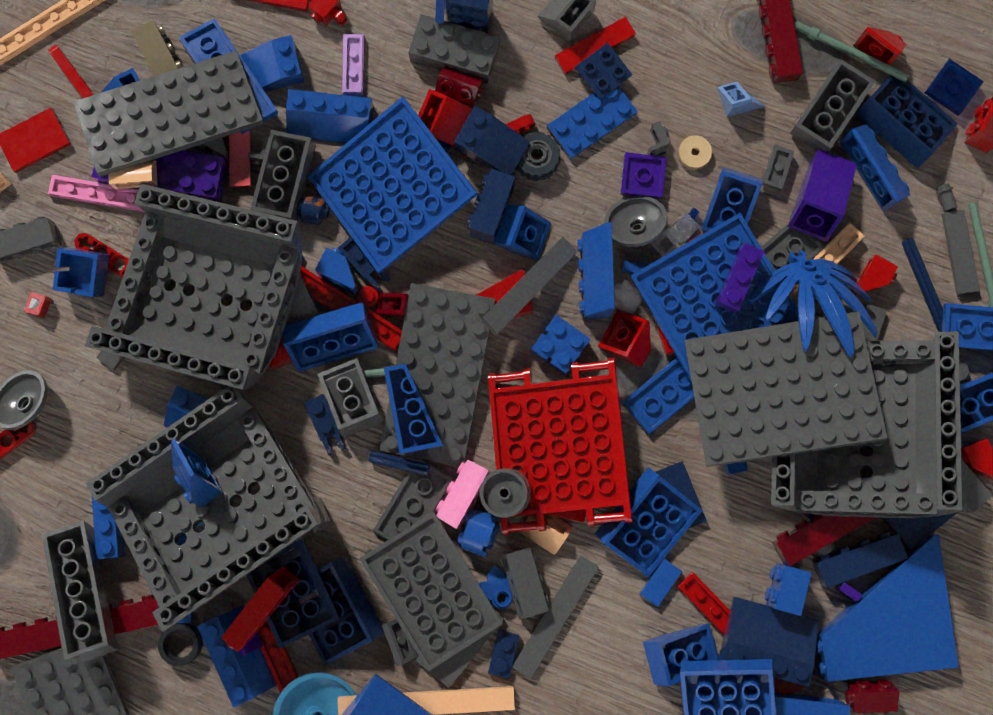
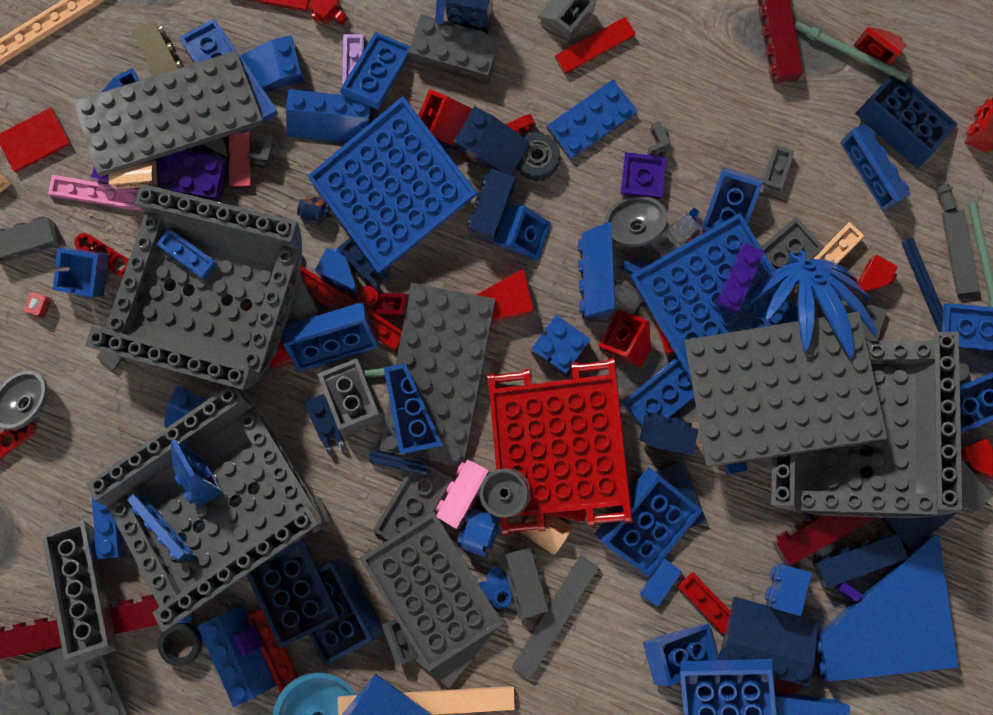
red beam [48,44,94,98] -> none
red slope [221,566,299,652] -> none
dark grey slope [250,130,316,221] -> none
dark red brick [435,66,484,106] -> none
dark grey tile [480,237,578,335] -> none
dark blue plate [488,629,519,679] -> none
dark blue hinge [575,43,633,99] -> none
tan piece [678,135,712,170] -> none
medium blue slope [718,82,766,117] -> none
dark purple slope [787,149,857,242] -> none
dark grey brick [790,59,876,152] -> none
dark red brick [845,679,899,715] -> none
clear blue plate [924,58,984,116] -> none
none -> blue plate [127,493,196,562]
none -> blue tile [156,228,218,280]
none -> blue tile [340,32,410,110]
none -> dark blue brick [639,413,699,455]

